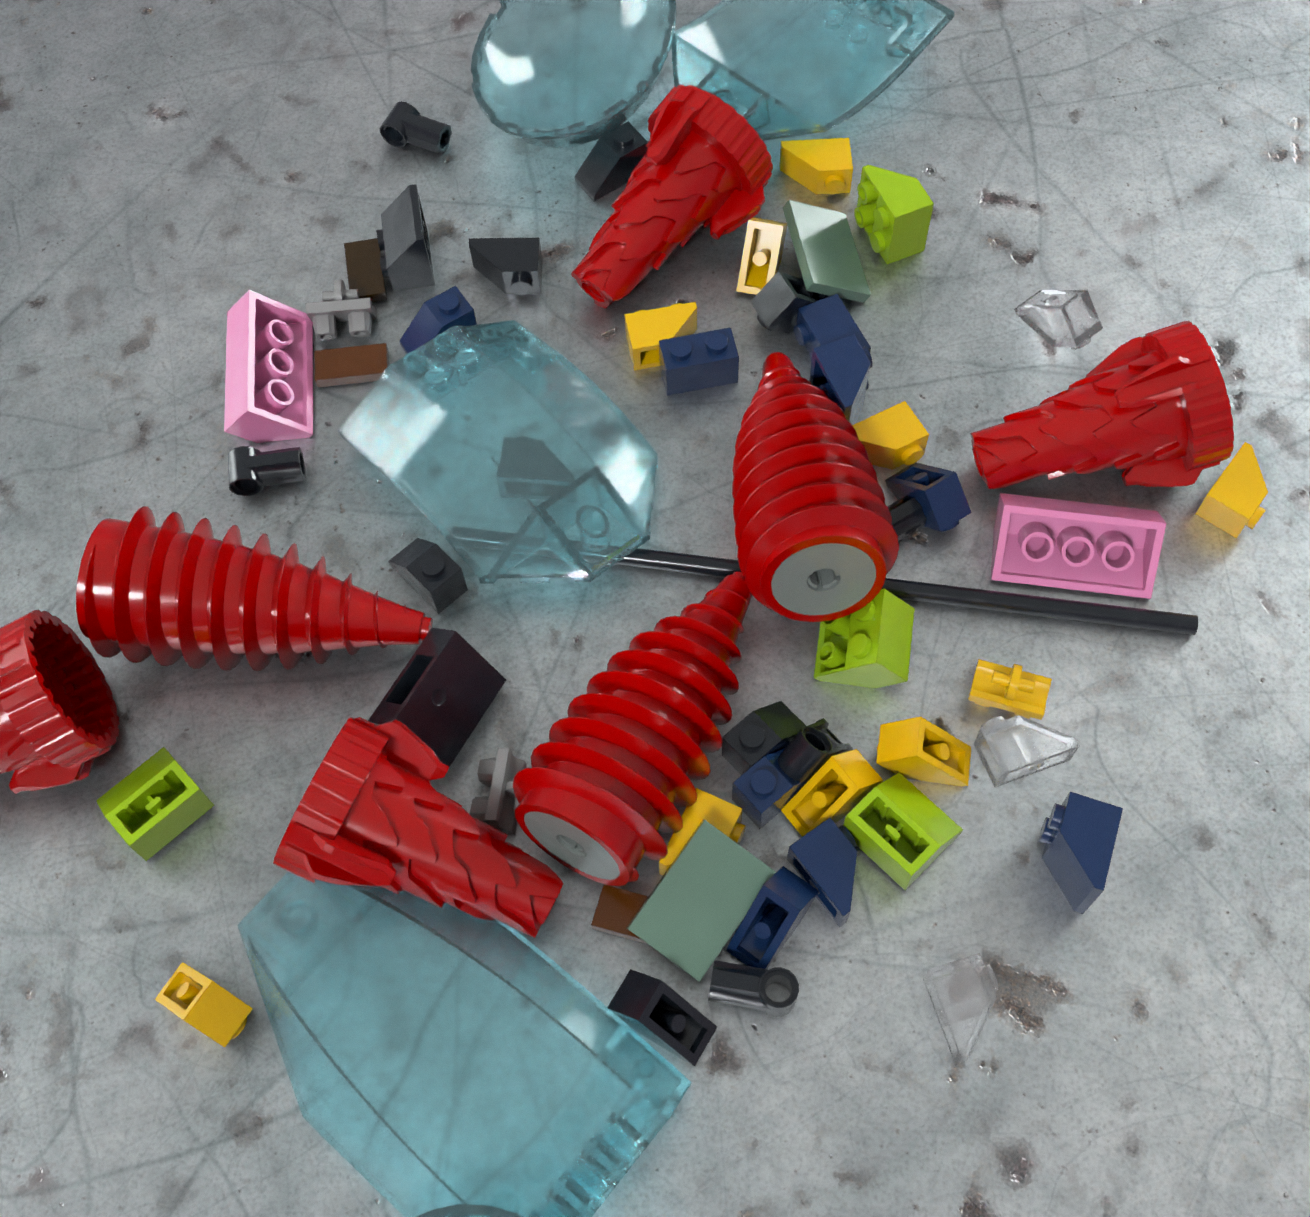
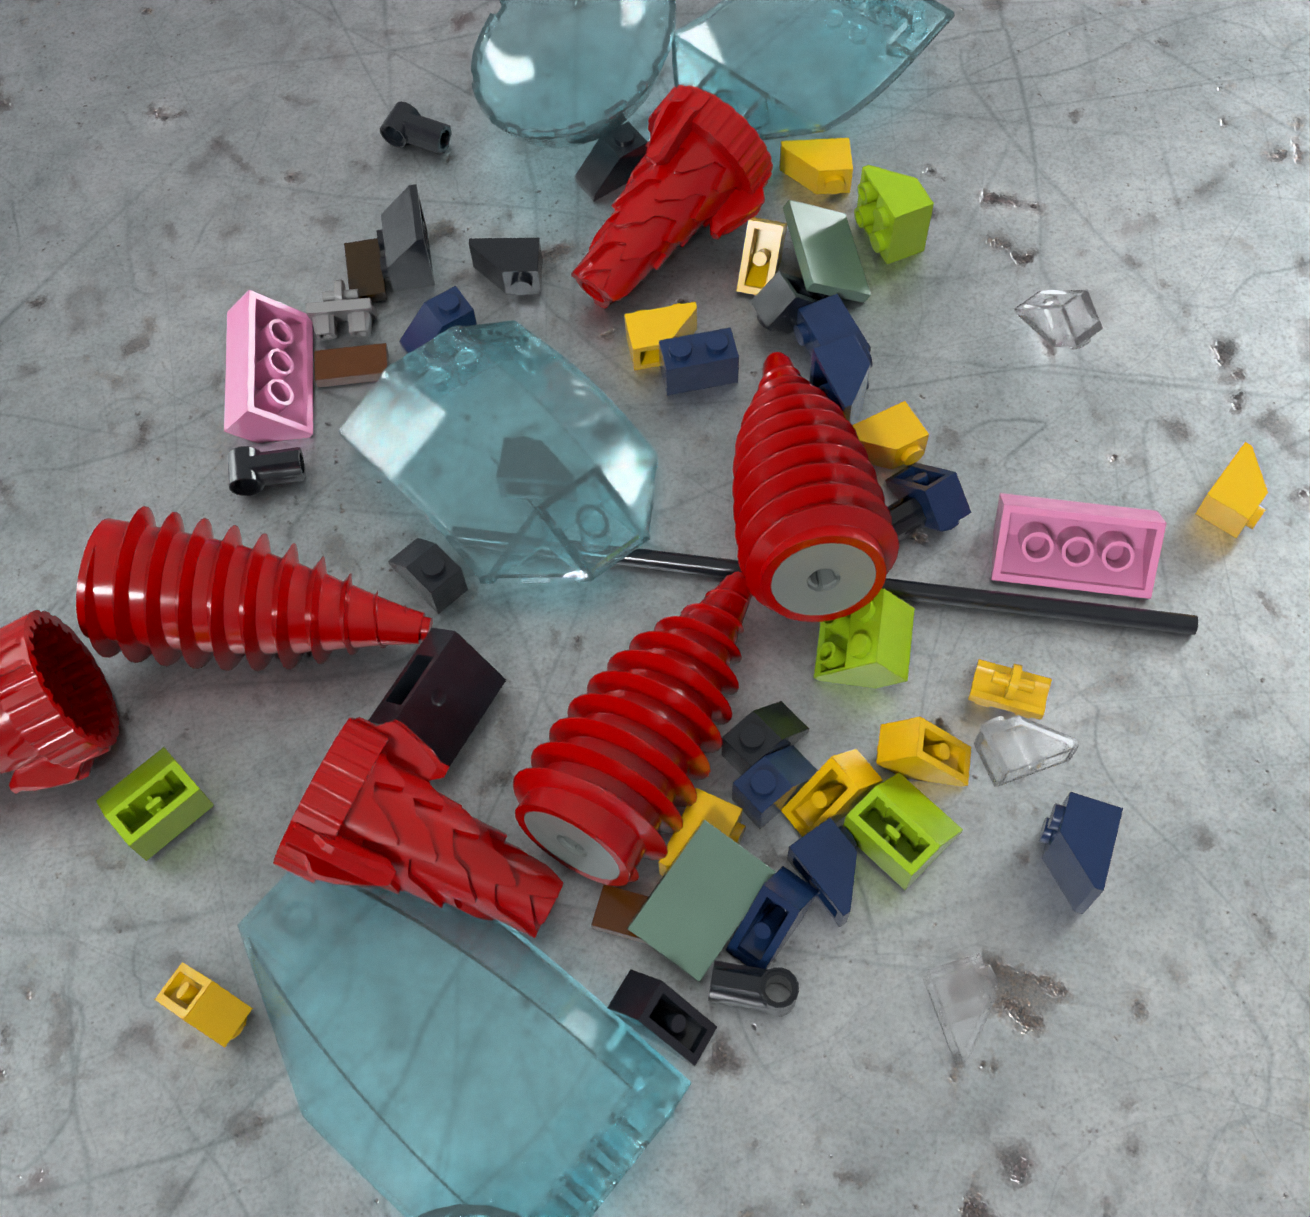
light grey hips [470,748,527,834] -> none
black piece [778,718,853,782] -> none
red cone [970,321,1234,489] -> none

